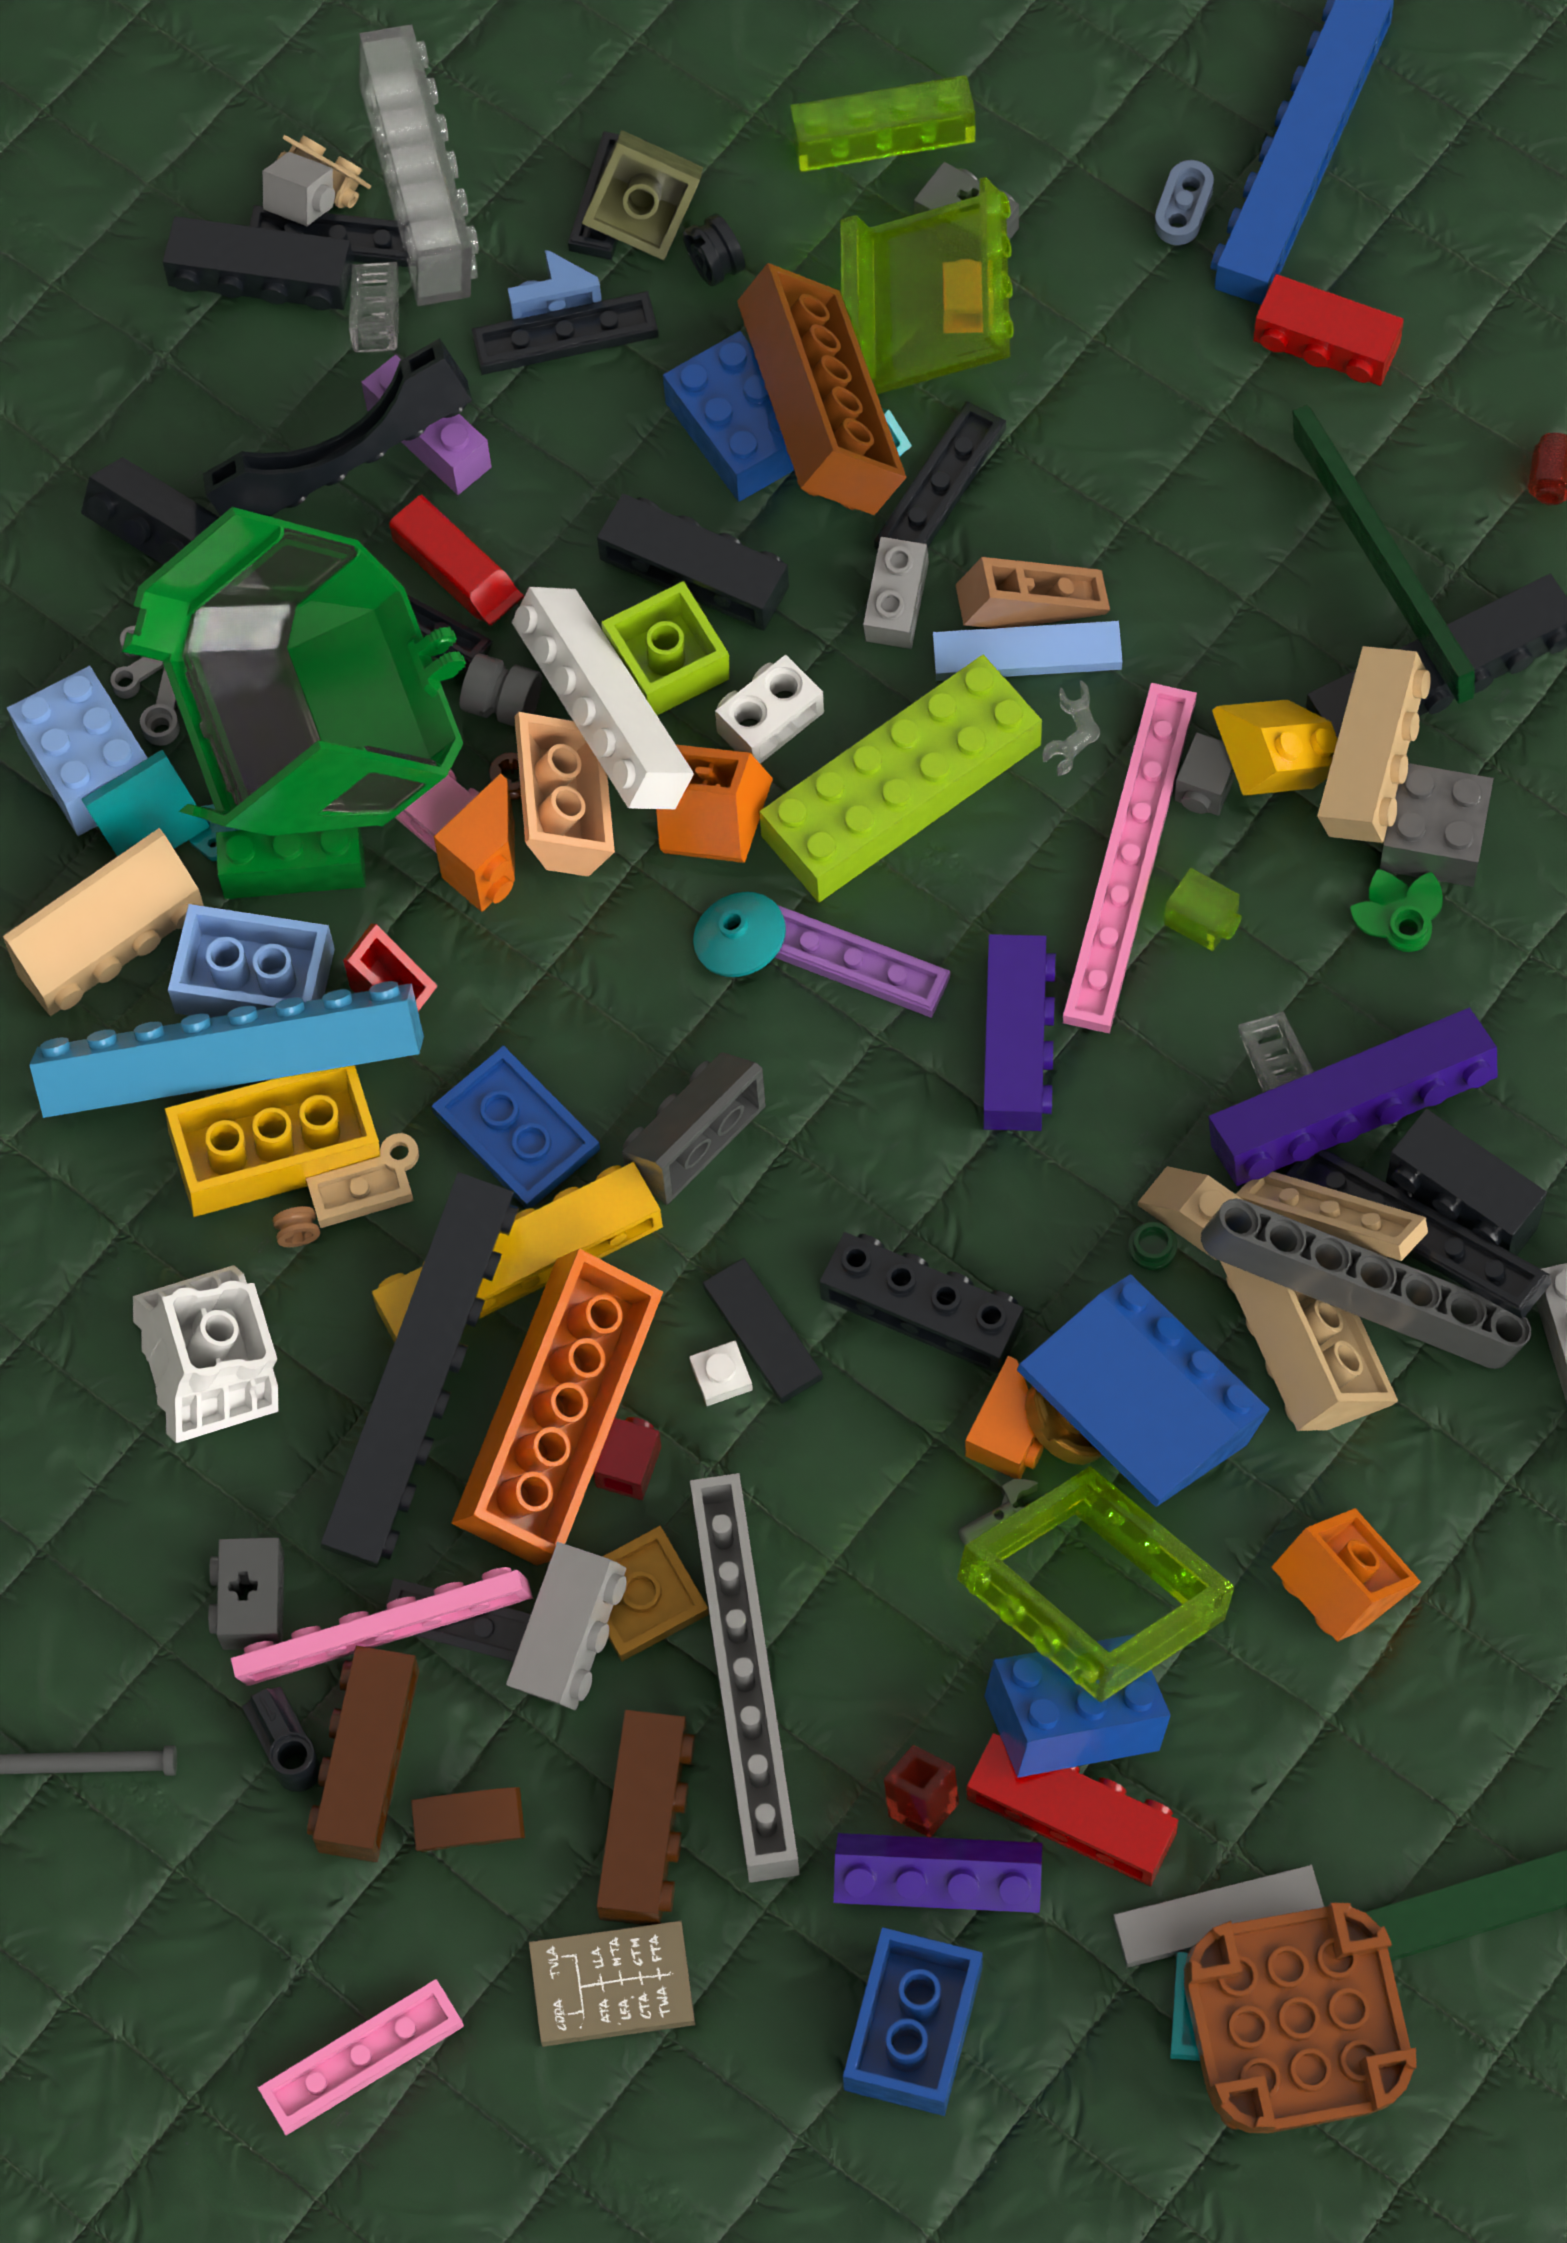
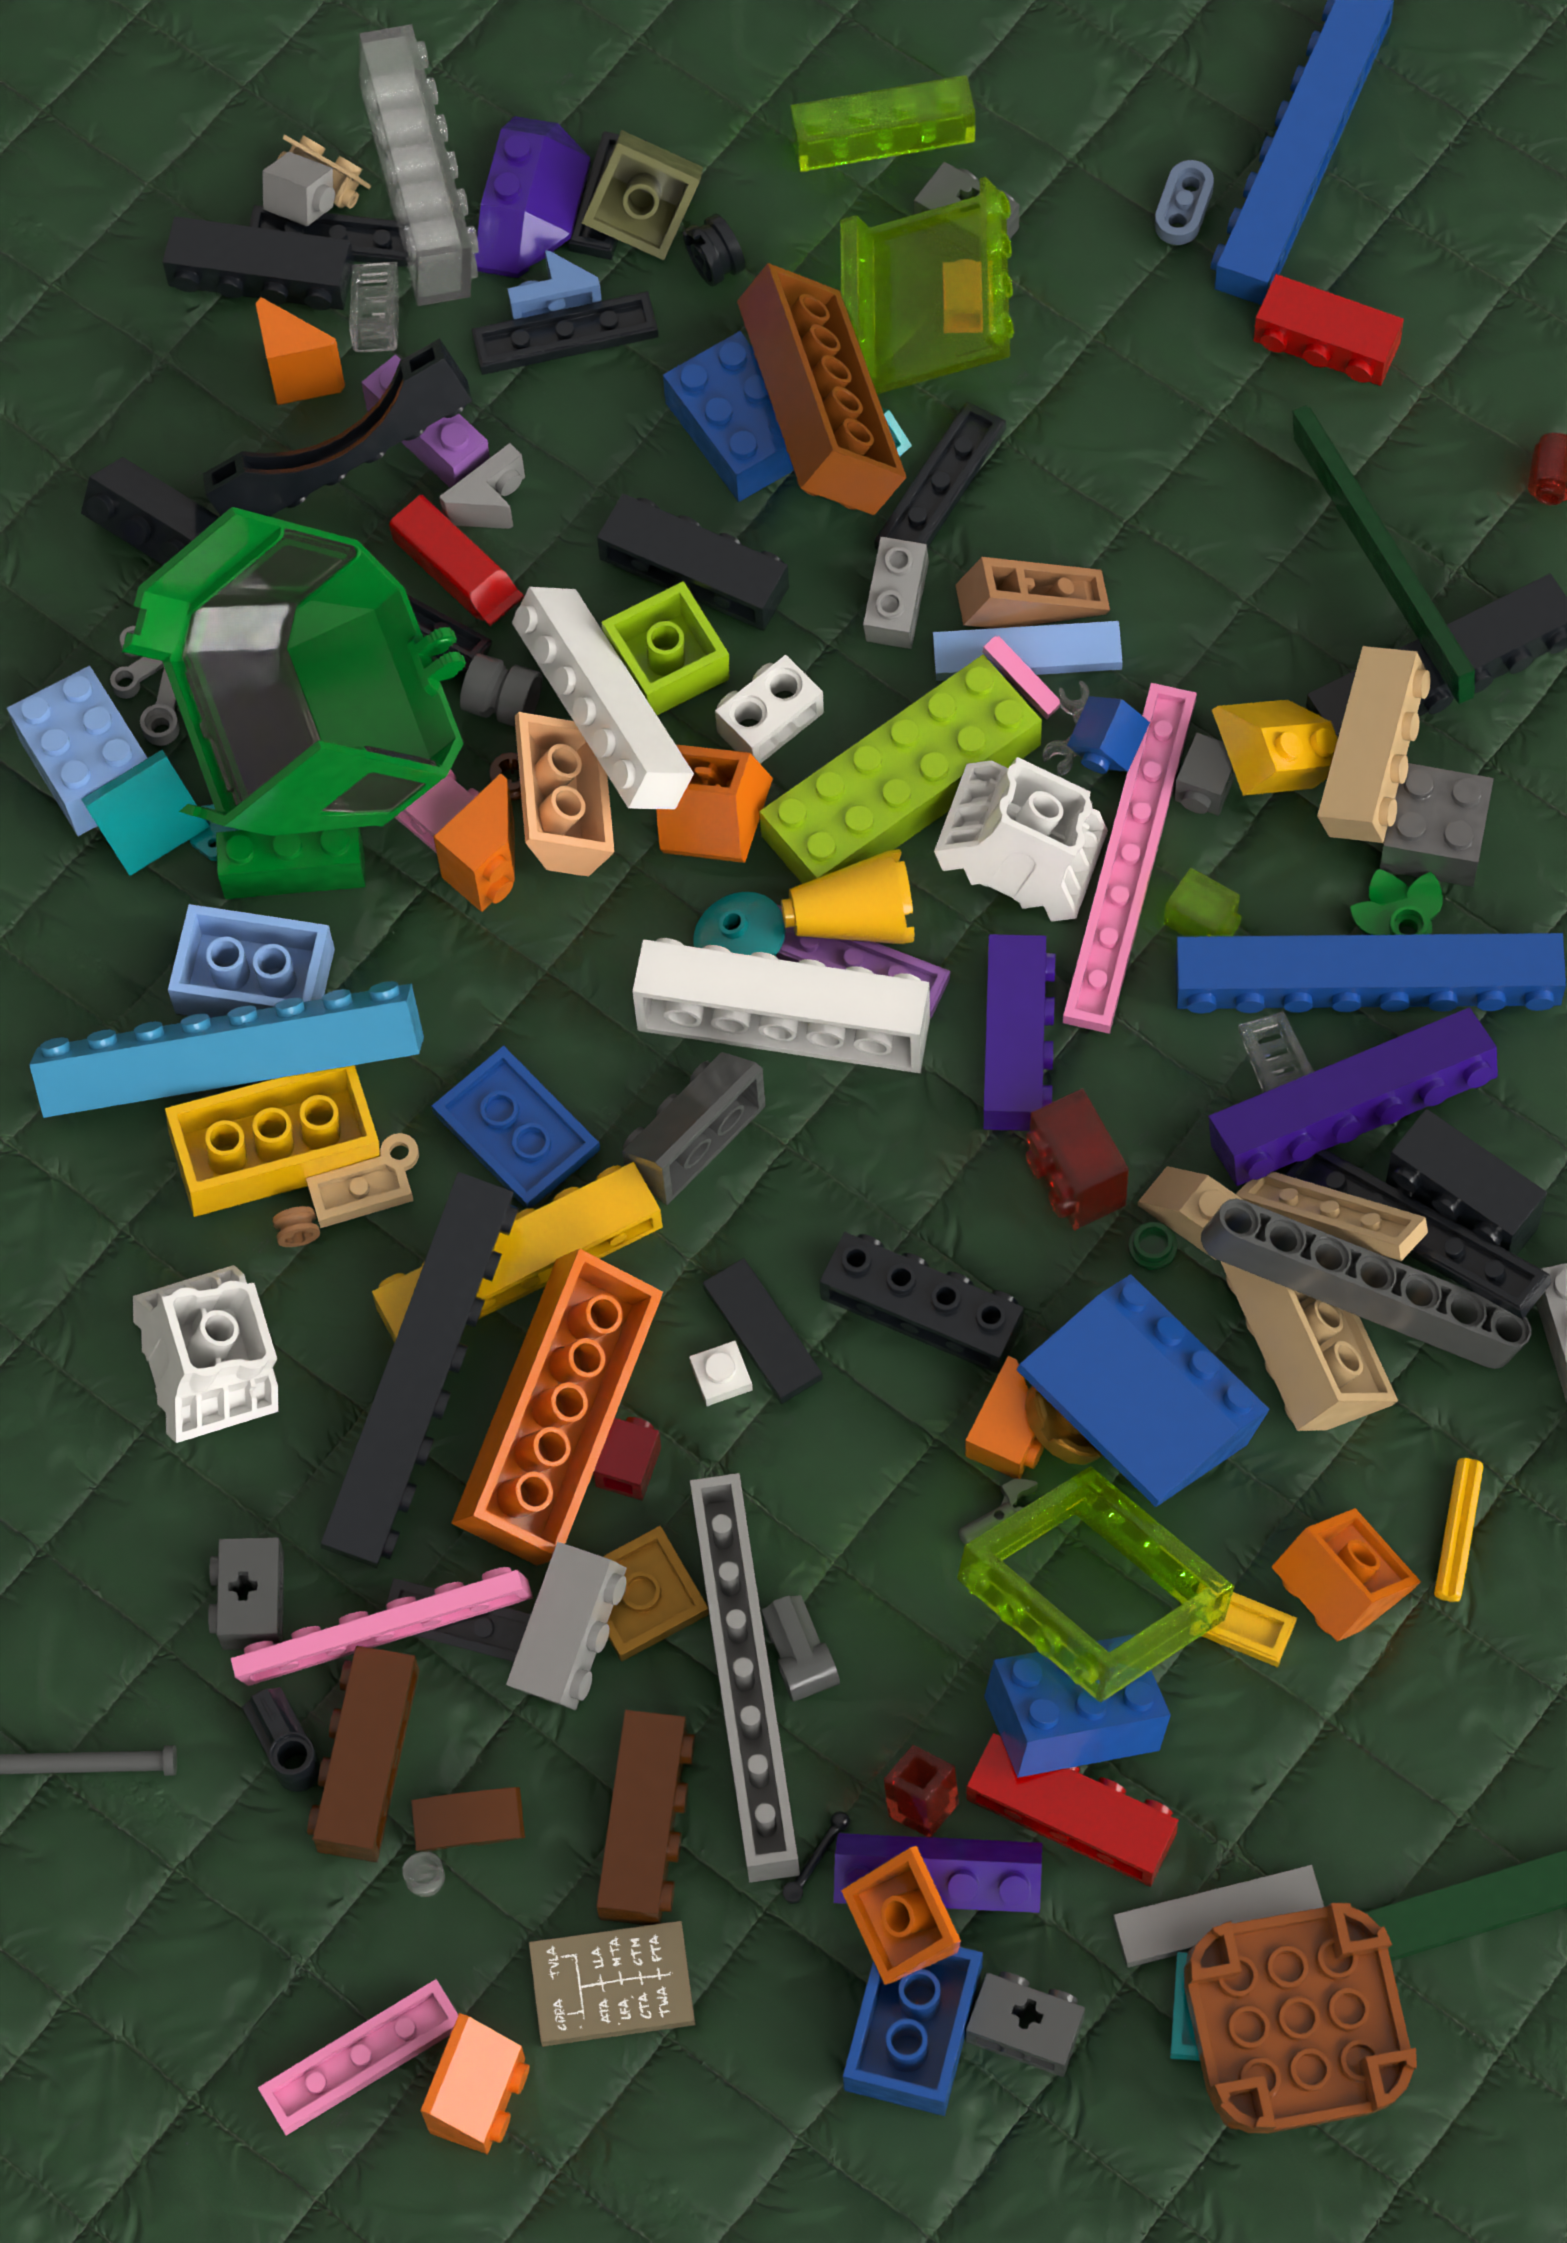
tan slope [3,828,204,1017] -> none
red slope [343,923,437,1012] -> none
none -> orange slope [256,297,345,405]
none -> clear hinge [402,1852,445,1897]
none -> slope [421,2013,530,2155]
none -> light grey slope [439,443,525,529]
none -> dark purple wedge [474,116,591,278]
none -> white brick [632,938,930,1073]
none -> dark grey piece [761,1595,840,1702]
none -> yellow cone [781,849,915,944]
none -> black hinge [783,1811,850,1904]
none -> orange slope [841,1846,961,1985]
none -> white slope [934,757,1108,922]
none -> dark grey brick [966,1971,1085,2077]
none -> bright pink tile [982,635,1060,720]
none -> clear red brick [1026,1088,1129,1230]
none -> blue brick [1067,696,1150,774]
none -> blue brick [1176,933,1566,1014]
none -> yellow tile [1184,1580,1297,1667]
none -> yellow axle [1434,1458,1484,1602]

